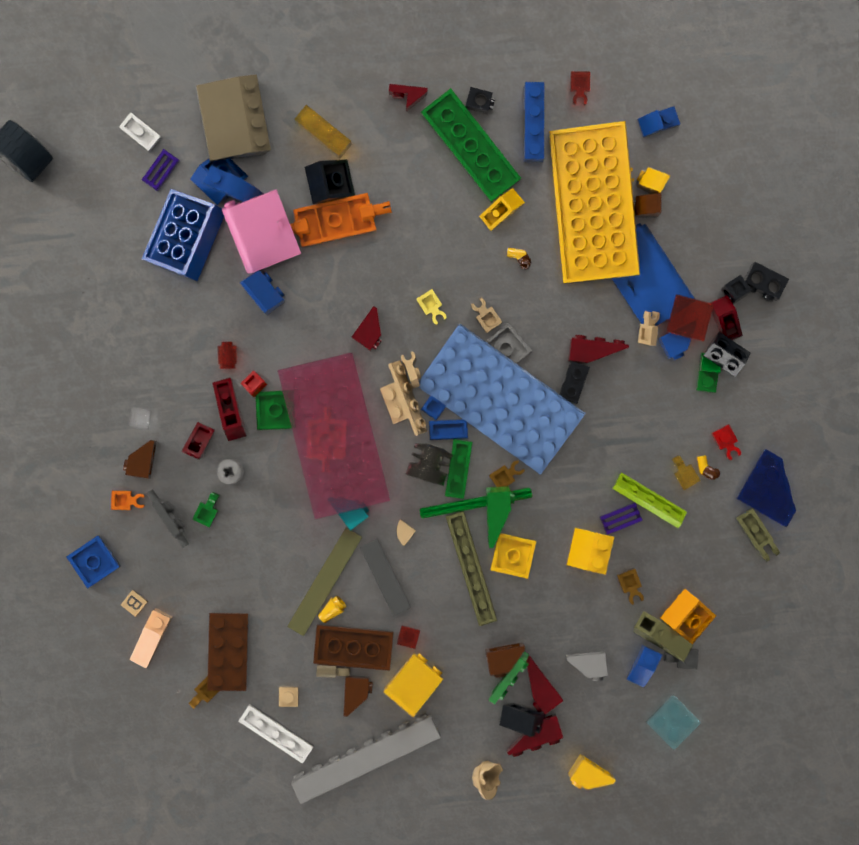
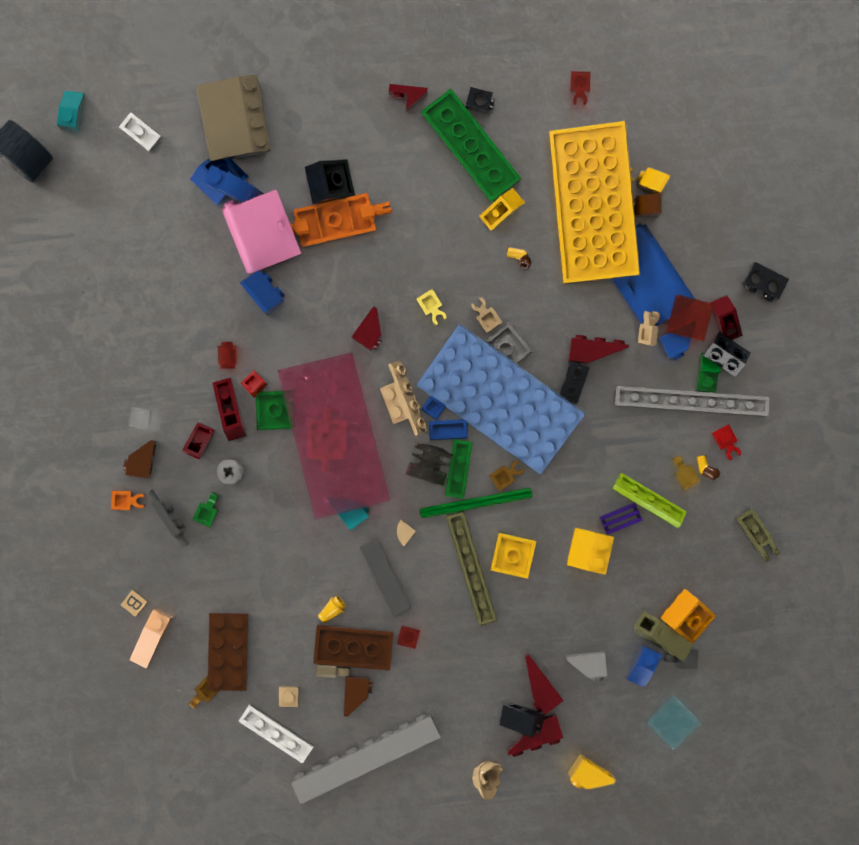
blue plate [66,535,120,589] -> none
dark purple tile [142,149,180,191] -> none
blue slope [142,189,224,281] -> none
olive tile [287,527,362,636] -> none
clear yellow brick [294,104,352,159] -> none
yellow slope [383,653,443,717] -> none
tan plate [401,352,421,389] -> none
reddish brown slope [485,642,525,678] -> none
green slope [486,486,514,548] -> none
green plate [489,651,529,704] -> none
blue arch [524,82,544,162] -> none
pearl gold plate [617,568,644,605] -> none
blue slope [637,106,680,137] -> none
black brick [721,275,752,304] -> none
clear blue plate [736,449,796,527] -> none
none -> teal slope [57,91,84,131]
none -> light grey plate [615,386,770,416]

